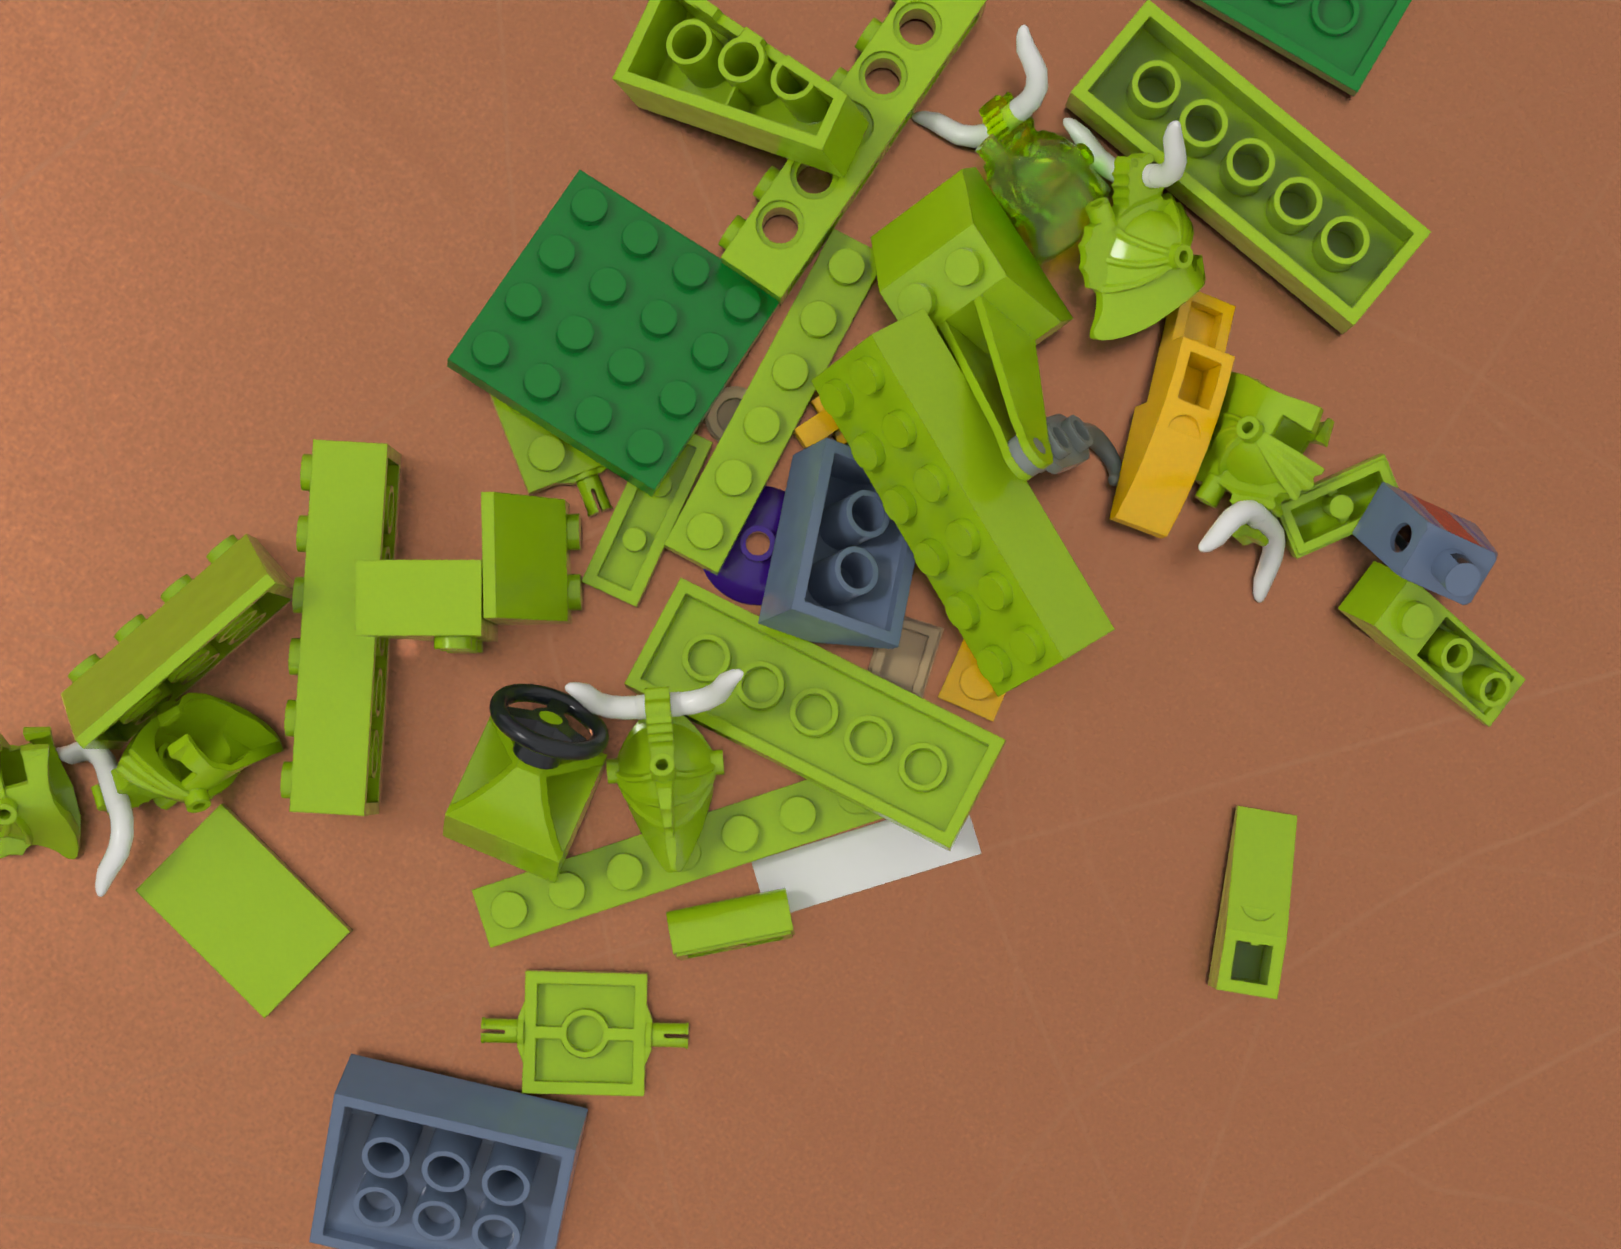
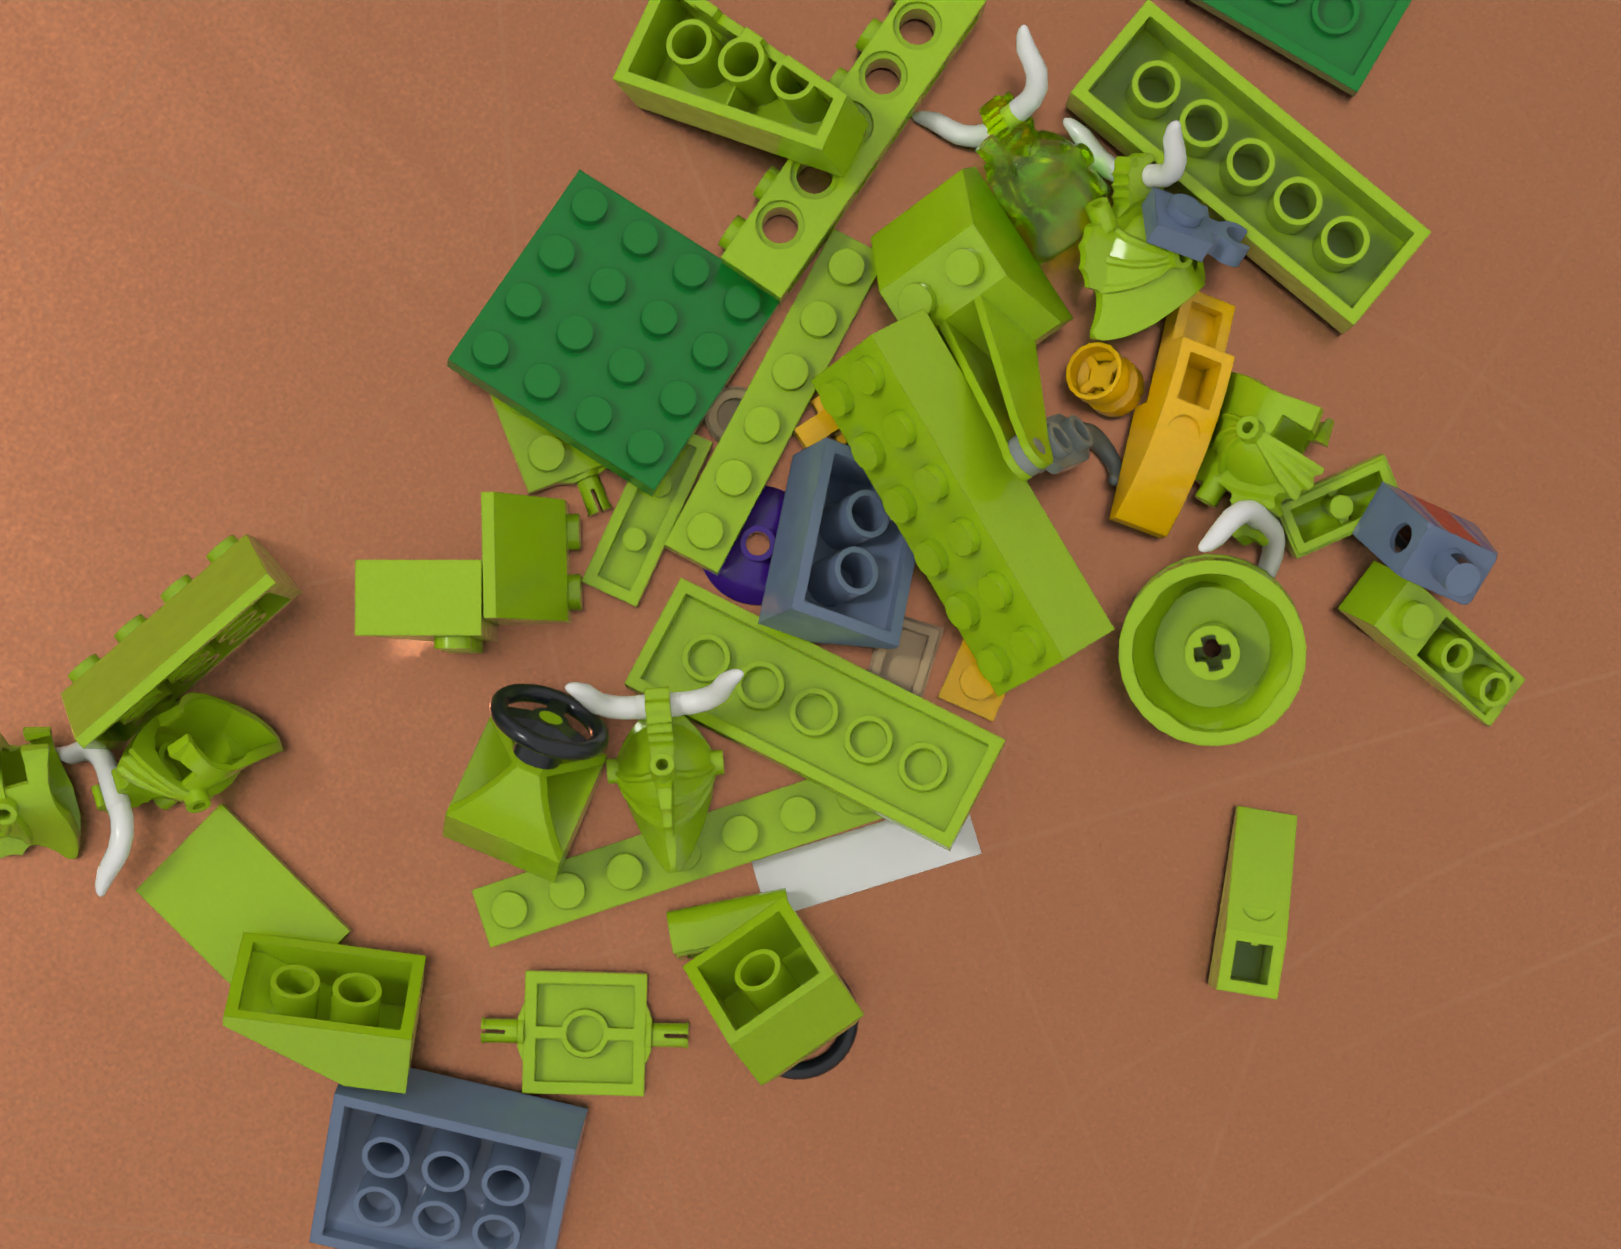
lime brick [280,439,402,816] -> none
none -> lime slope [223,932,426,1094]
none -> lime piece [682,896,864,1086]
none -> yellow wheel [1066,342,1144,417]
none -> lime piece [1118,554,1307,746]
none -> sand blue plate [1142,187,1250,267]

